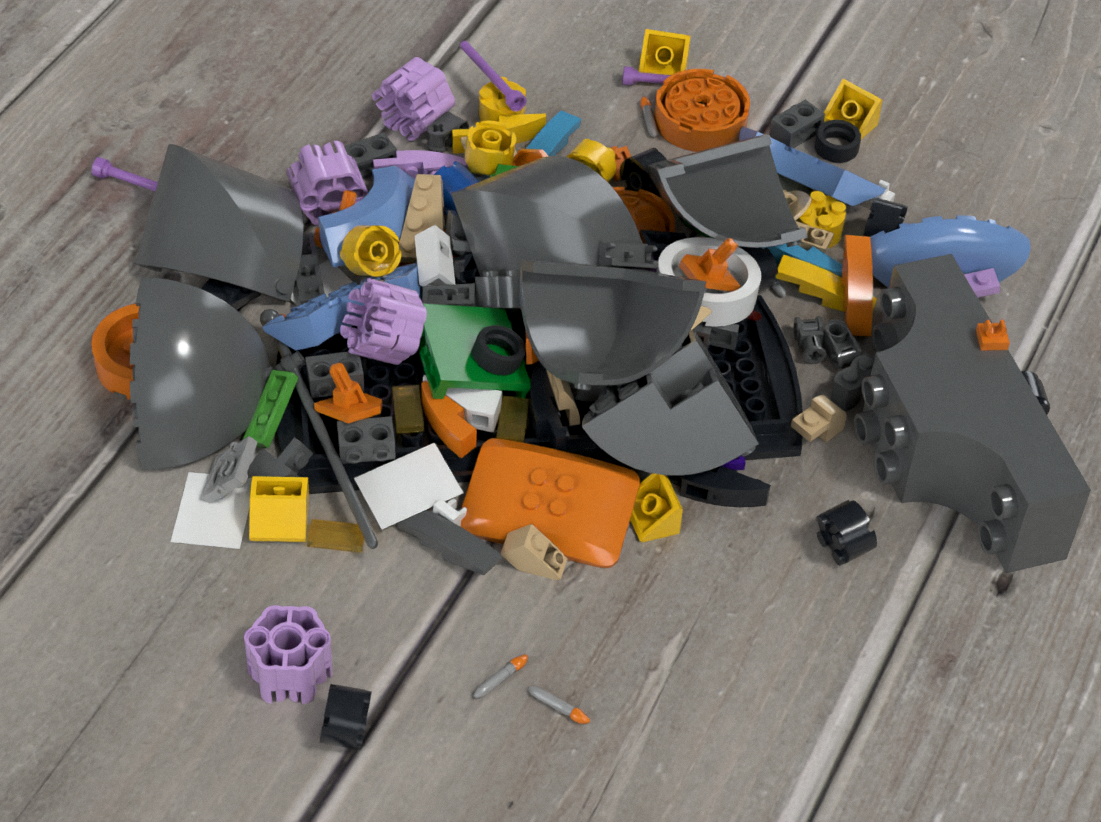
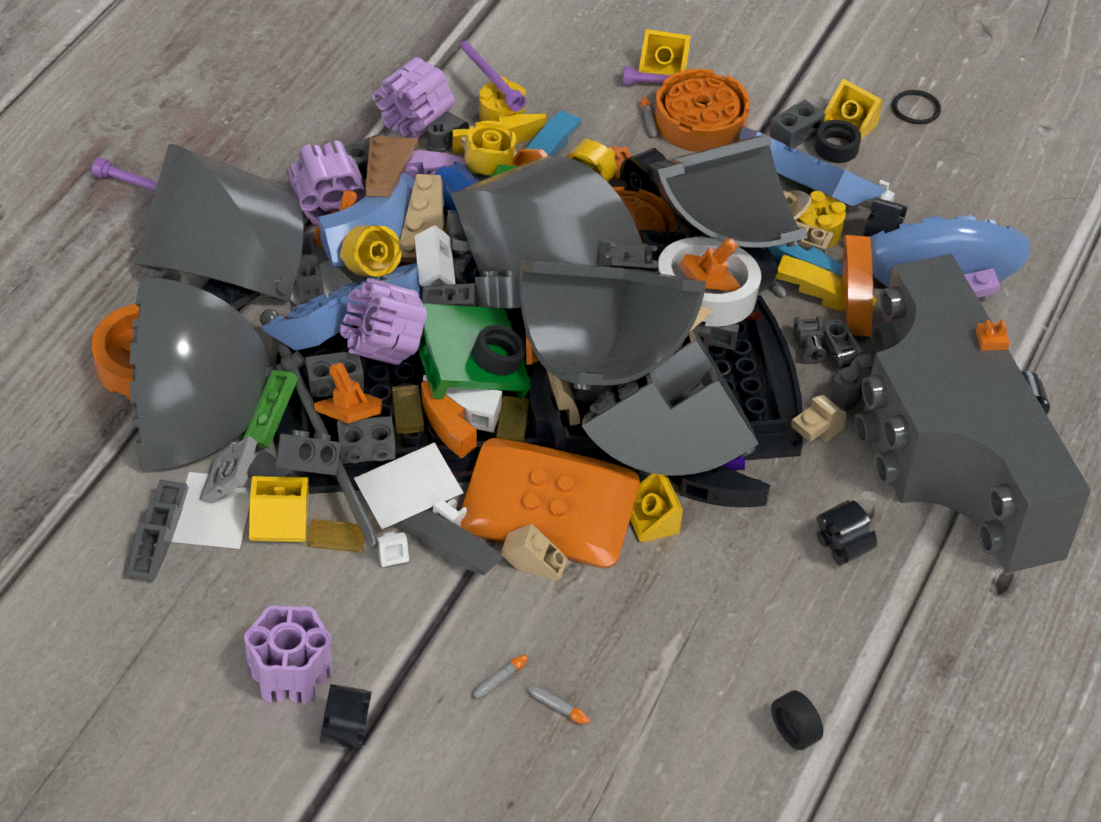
none -> dark grey slope [126,480,189,581]
none -> dark grey brick [276,430,341,475]
none -> medium nougat wing [366,135,419,197]
none -> white tile [377,531,409,567]
none -> black tyre [771,690,824,750]
none -> black tyre [893,90,941,124]

